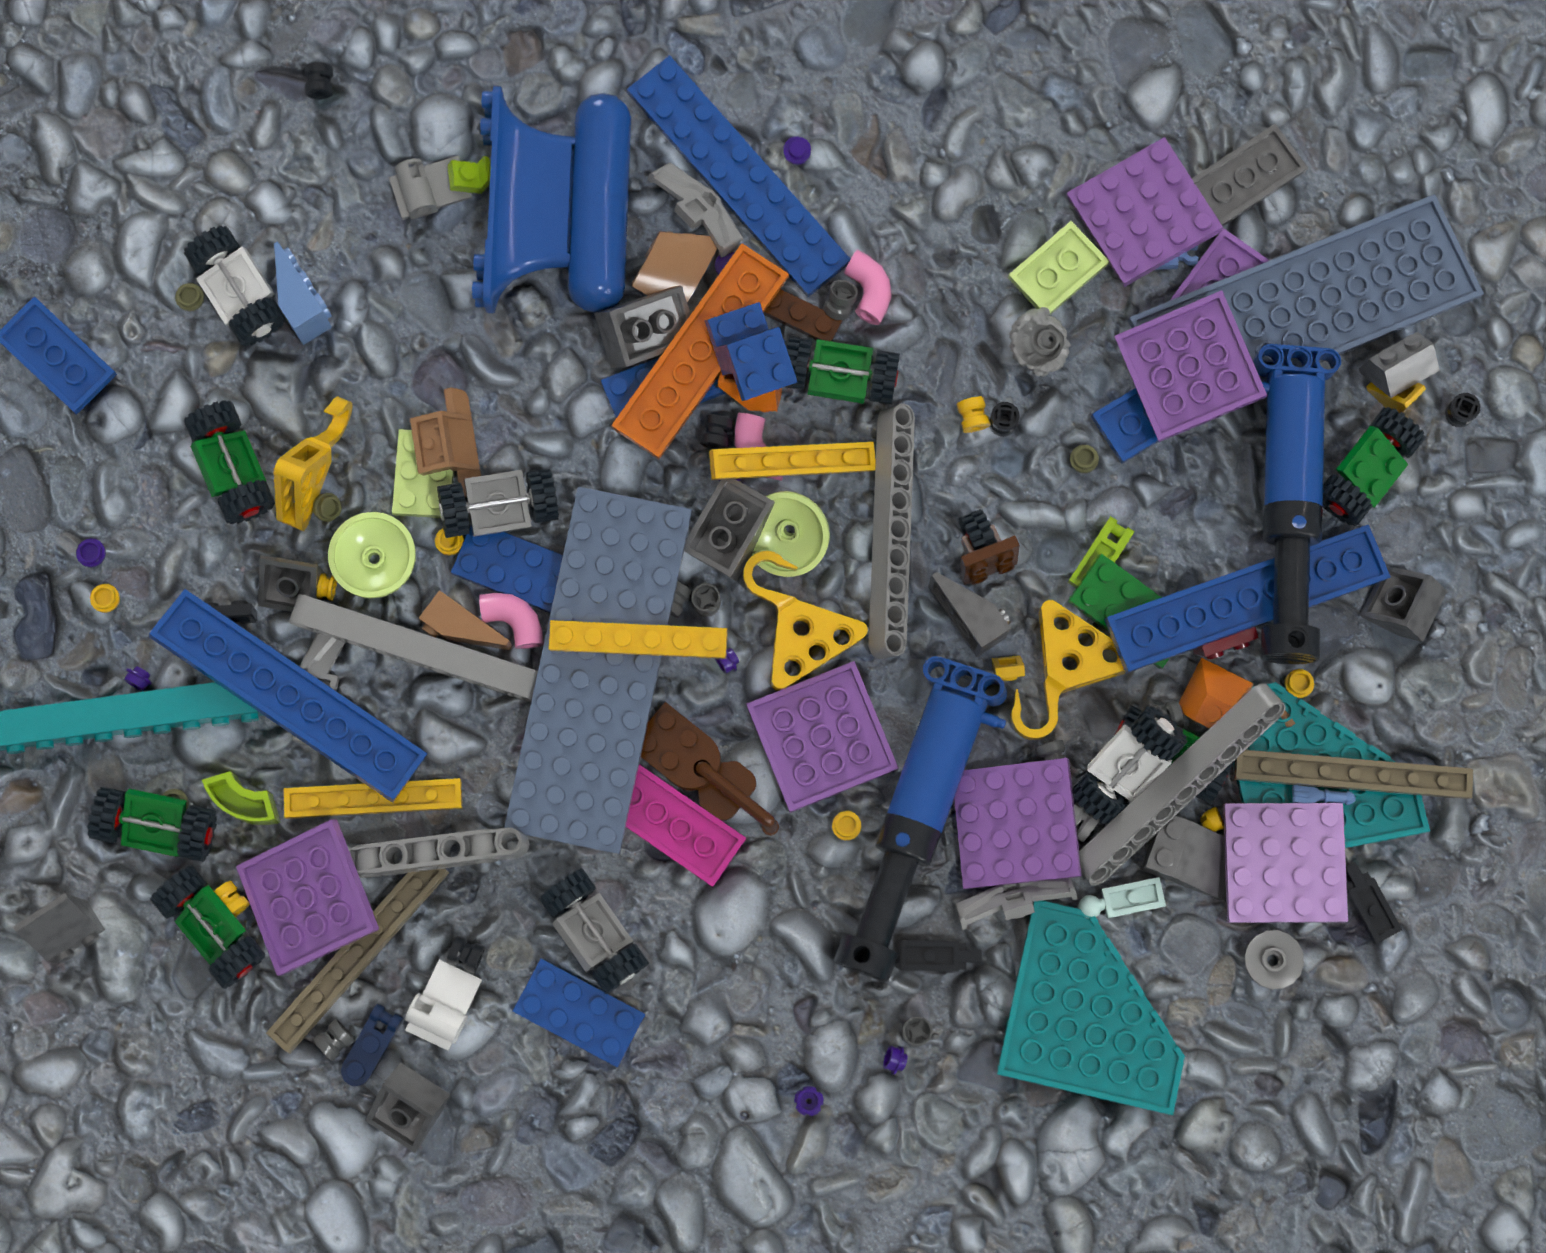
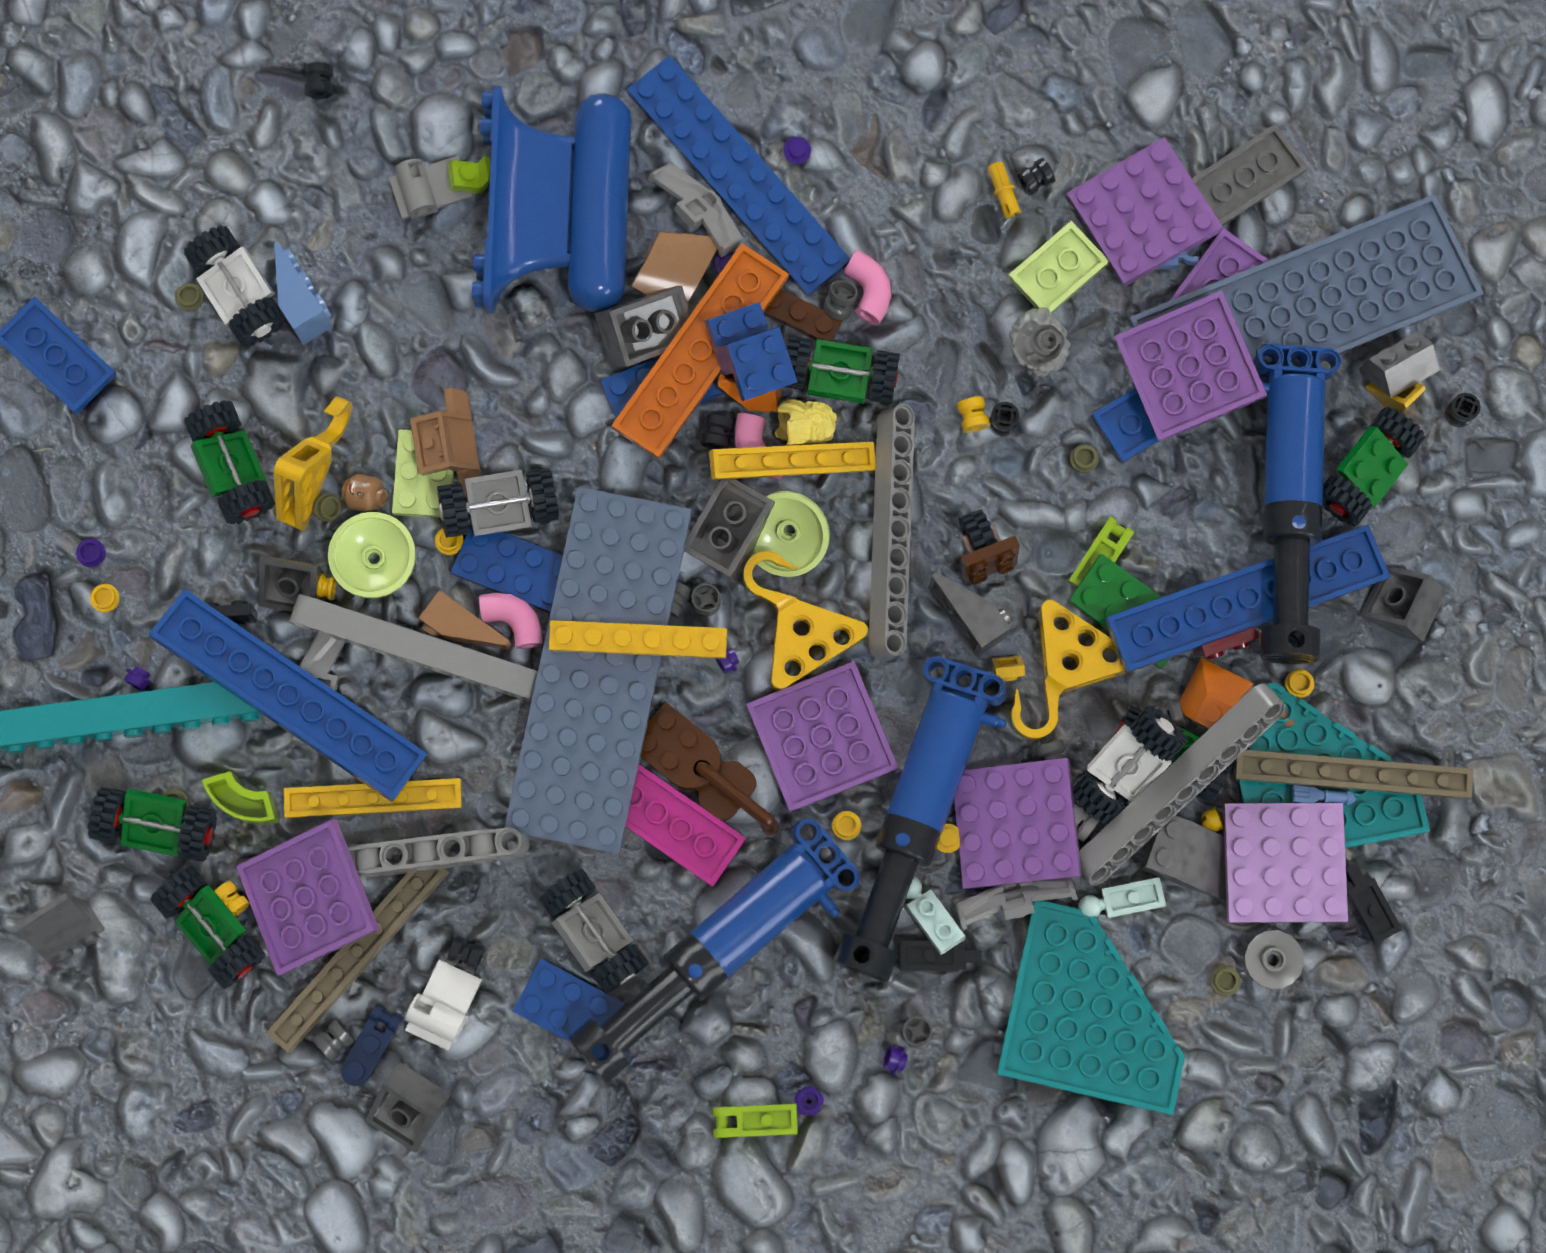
none -> medium nougat head [342,474,387,513]
none -> piece [568,819,860,1084]
none -> lime plate [712,1104,798,1138]
none -> light yellow hair [775,399,837,446]
none -> light aqua plate [906,876,965,956]
none -> yellow plate [937,824,960,853]
none -> yellow axle [988,161,1022,219]
none -> black wheel [1017,158,1055,196]
none -> olive plate [1210,966,1241,996]

